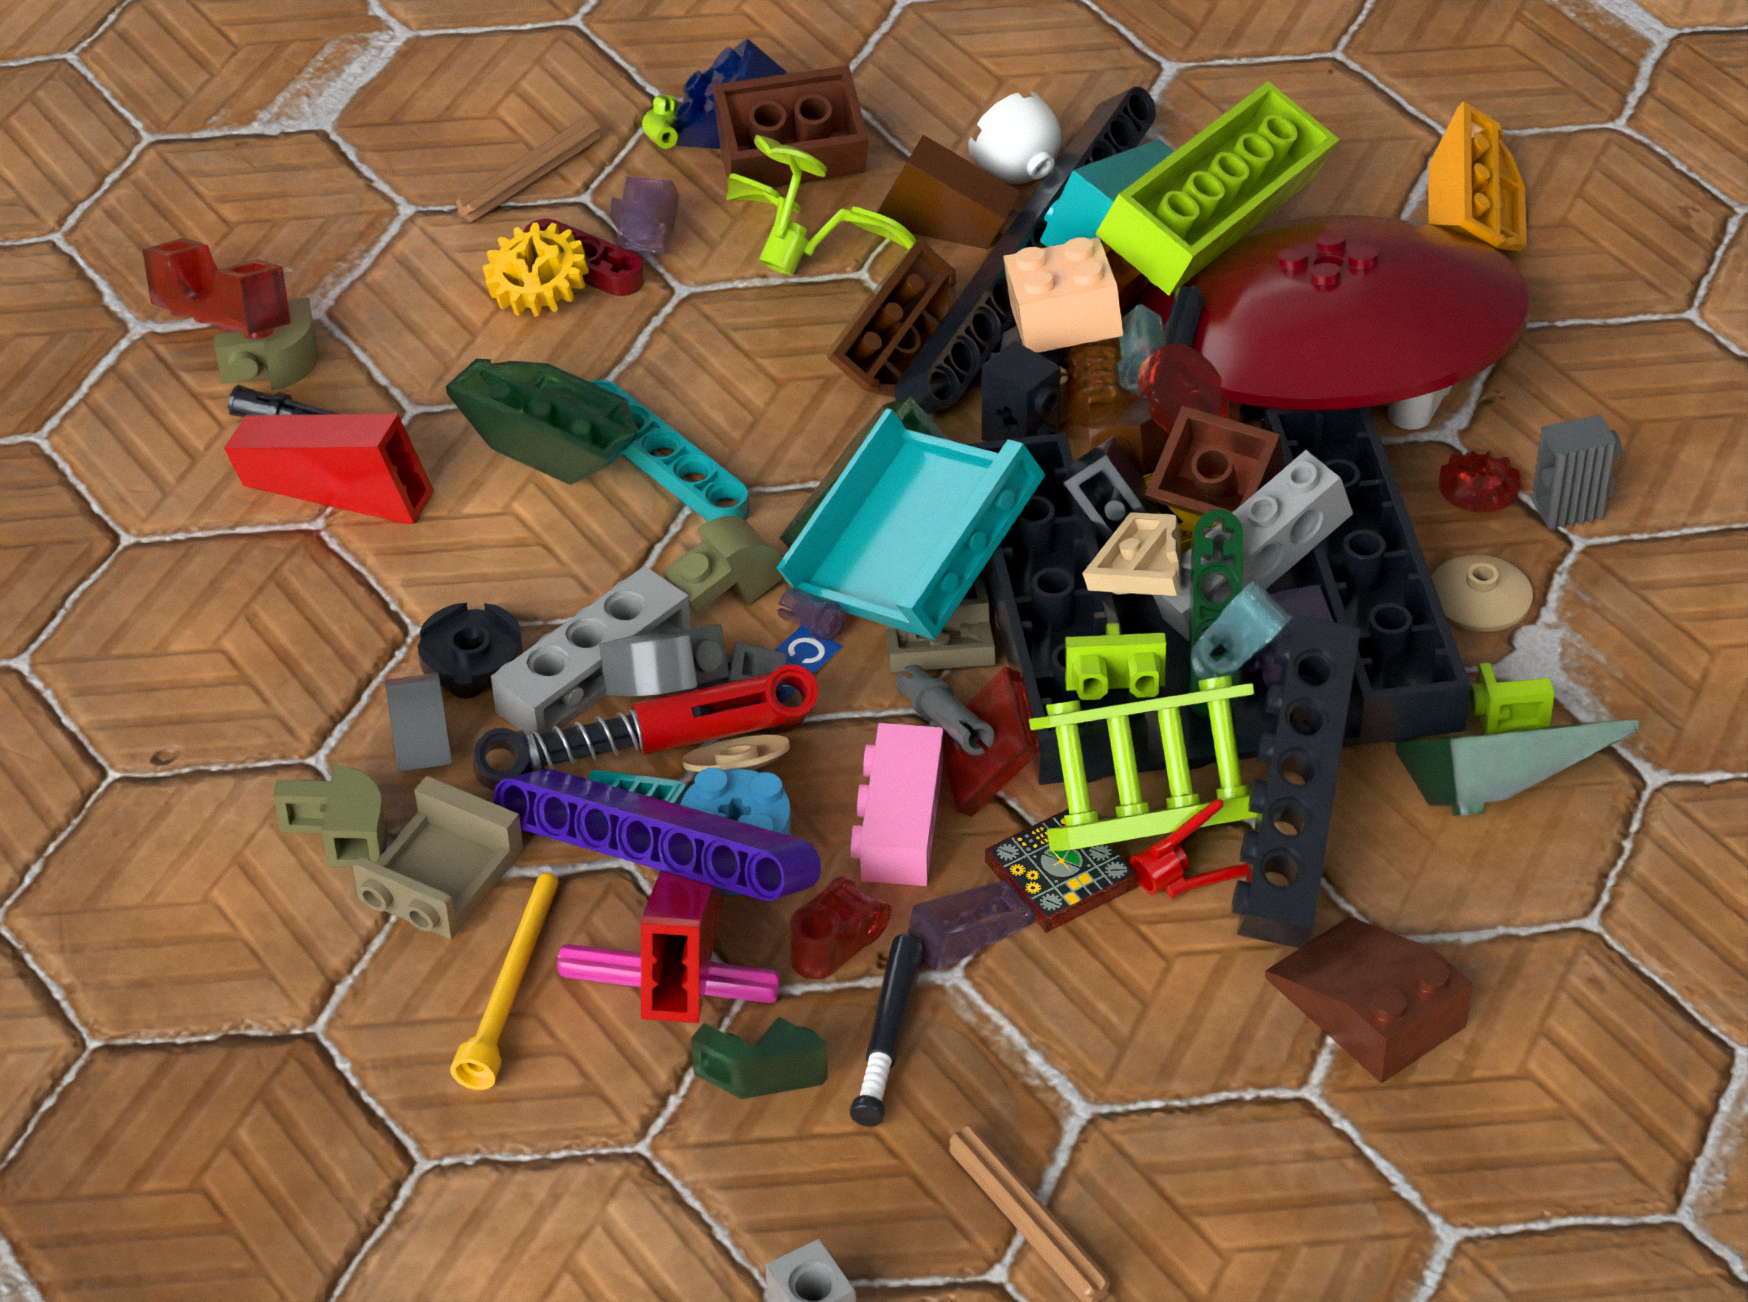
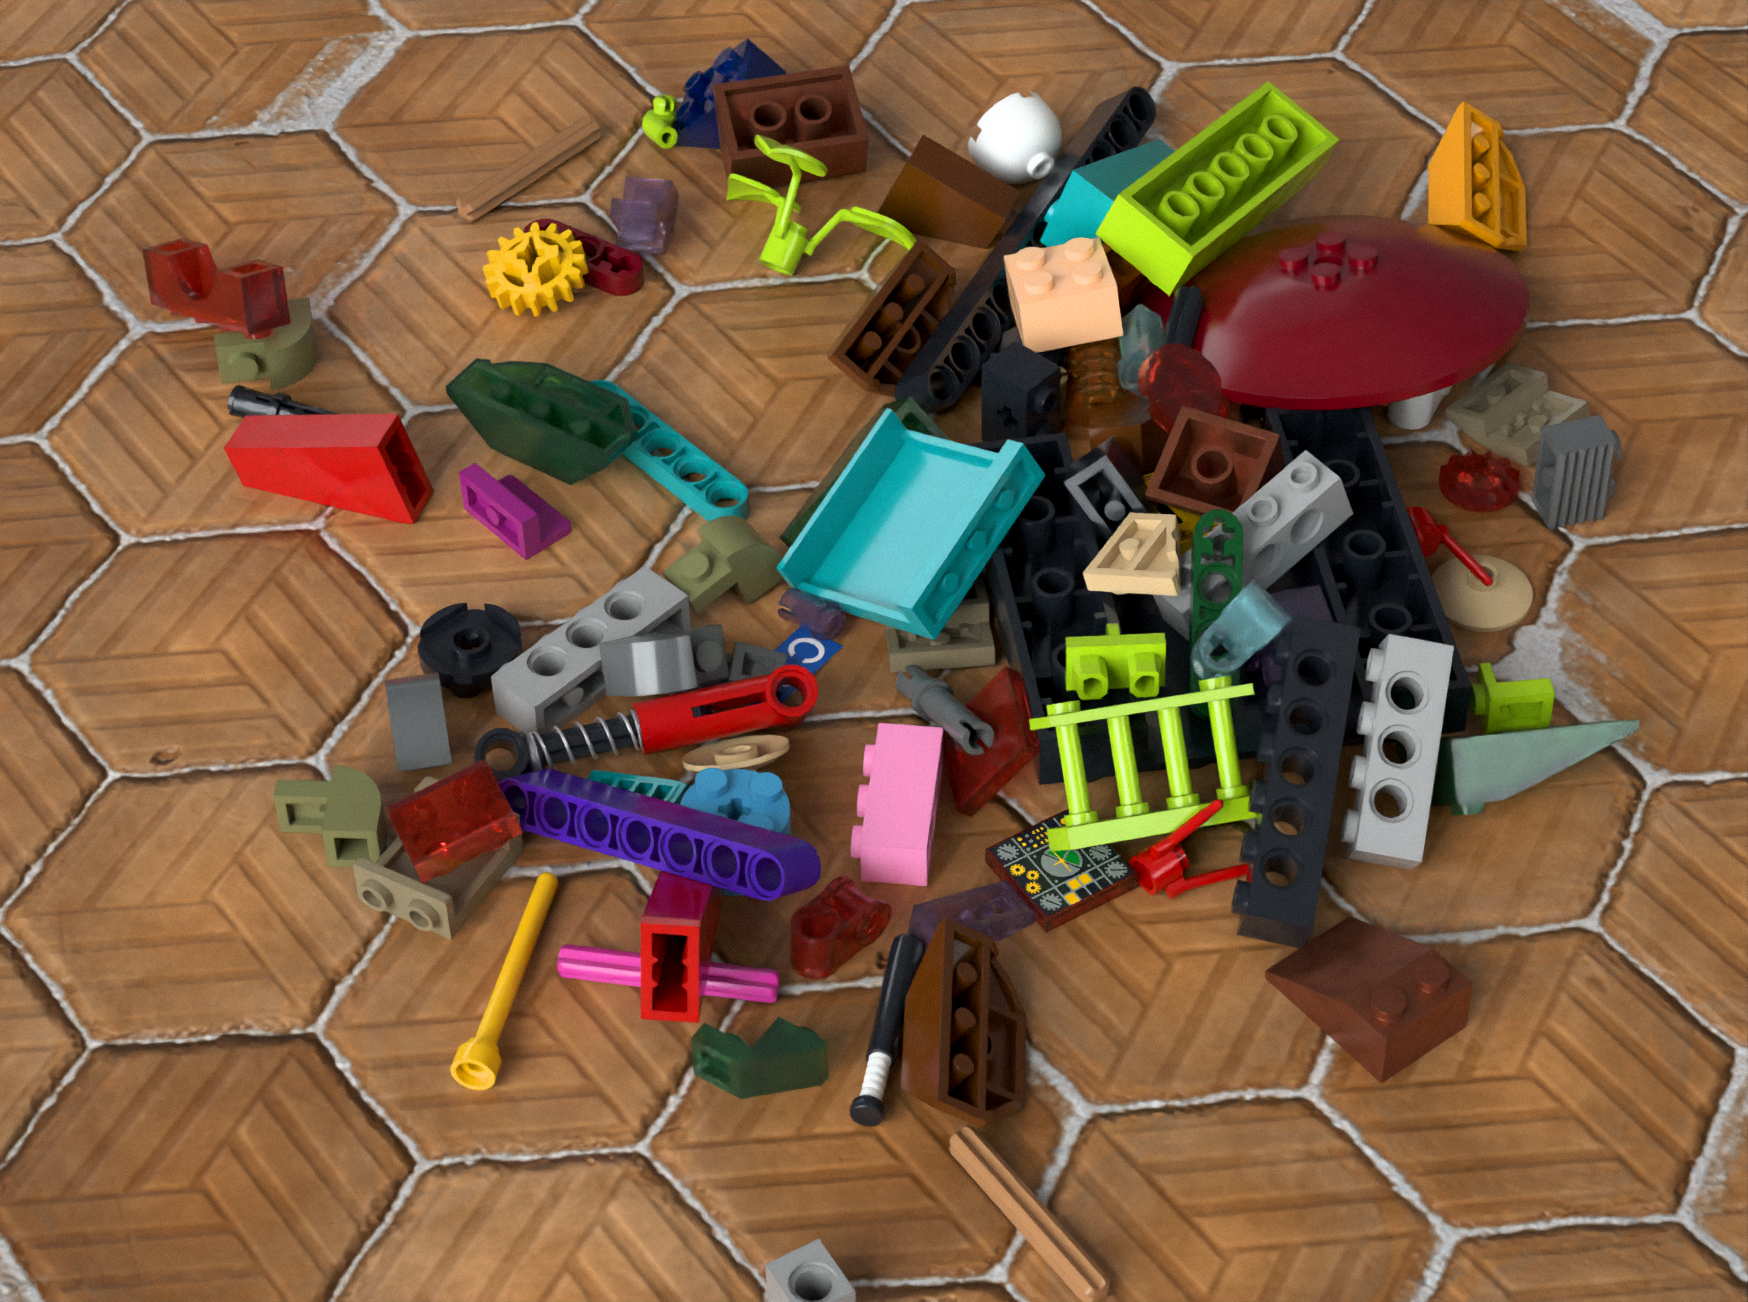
none -> clear red bracket [386,760,524,884]
none -> magenta panel [459,463,572,560]
none -> reddish brown wedge [901,917,1027,1128]
none -> light grey brick [1340,634,1454,870]
none -> red plant [1406,506,1493,586]
none -> dark tan slope [1445,362,1590,467]

